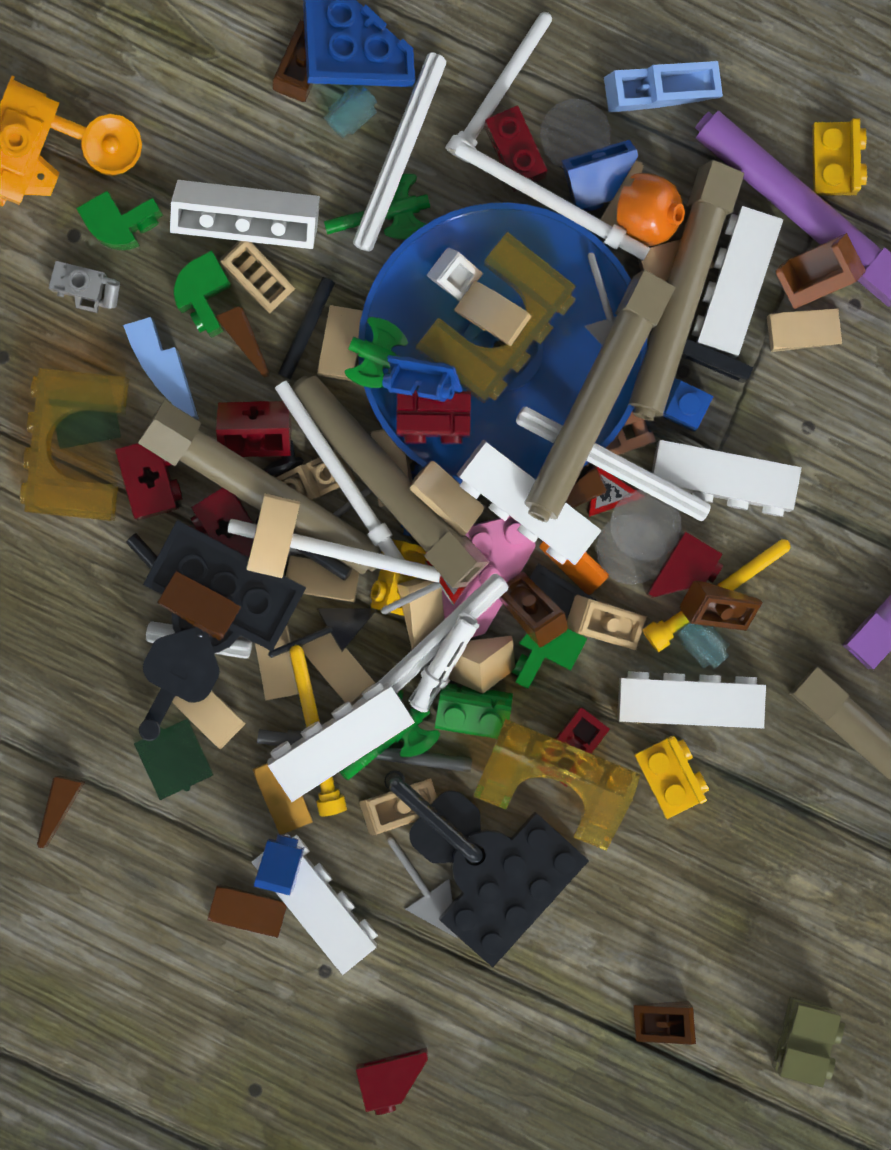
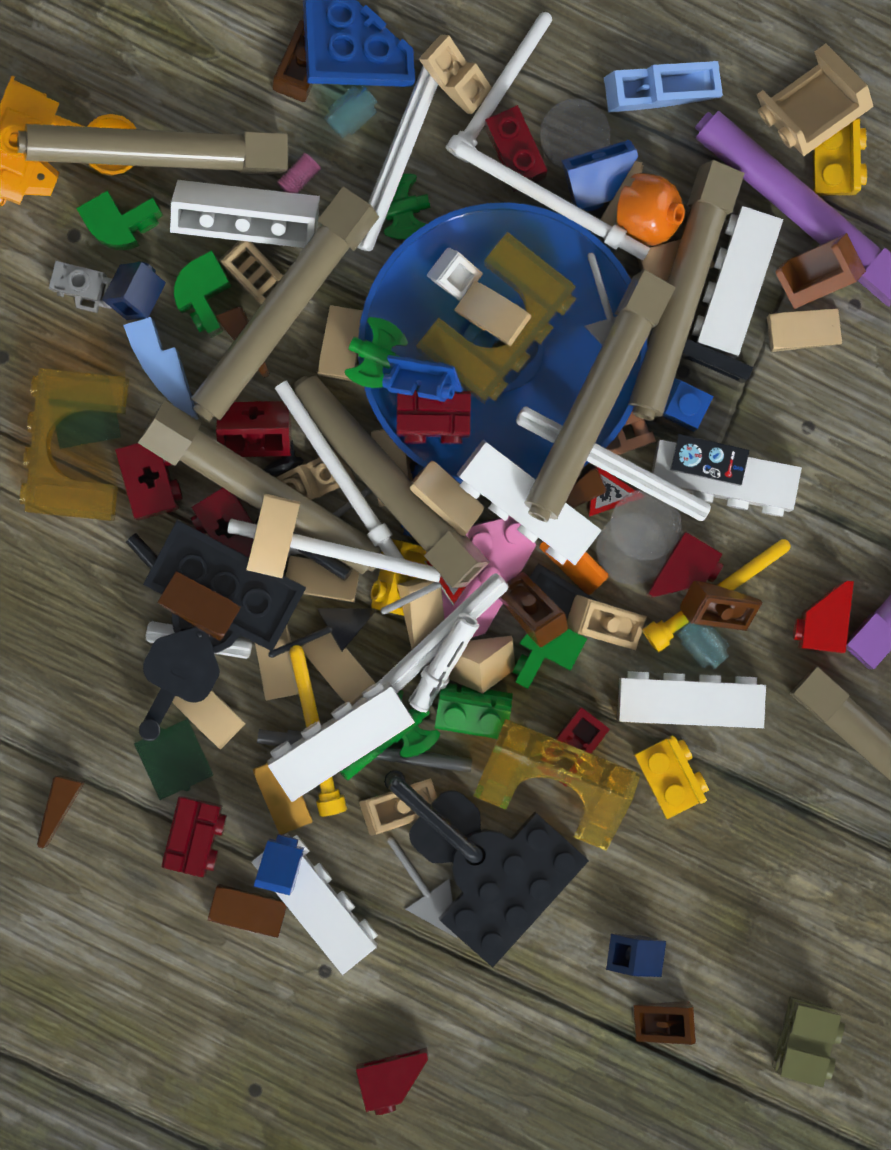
black bar [278,277,335,380] -> none
none -> dark tan brick [17,124,288,176]
none -> dark blue brick [102,261,166,320]
none -> dark red brick [161,796,227,877]
none -> dark tan brick [191,186,379,422]
none -> bright pink piece [277,153,321,193]
none -> tan slope [419,35,492,114]
none -> dark blue brick [606,934,666,977]
none -> black tile [670,434,750,486]
none -> tan panel [757,43,874,156]
none -> red slope [793,581,854,653]

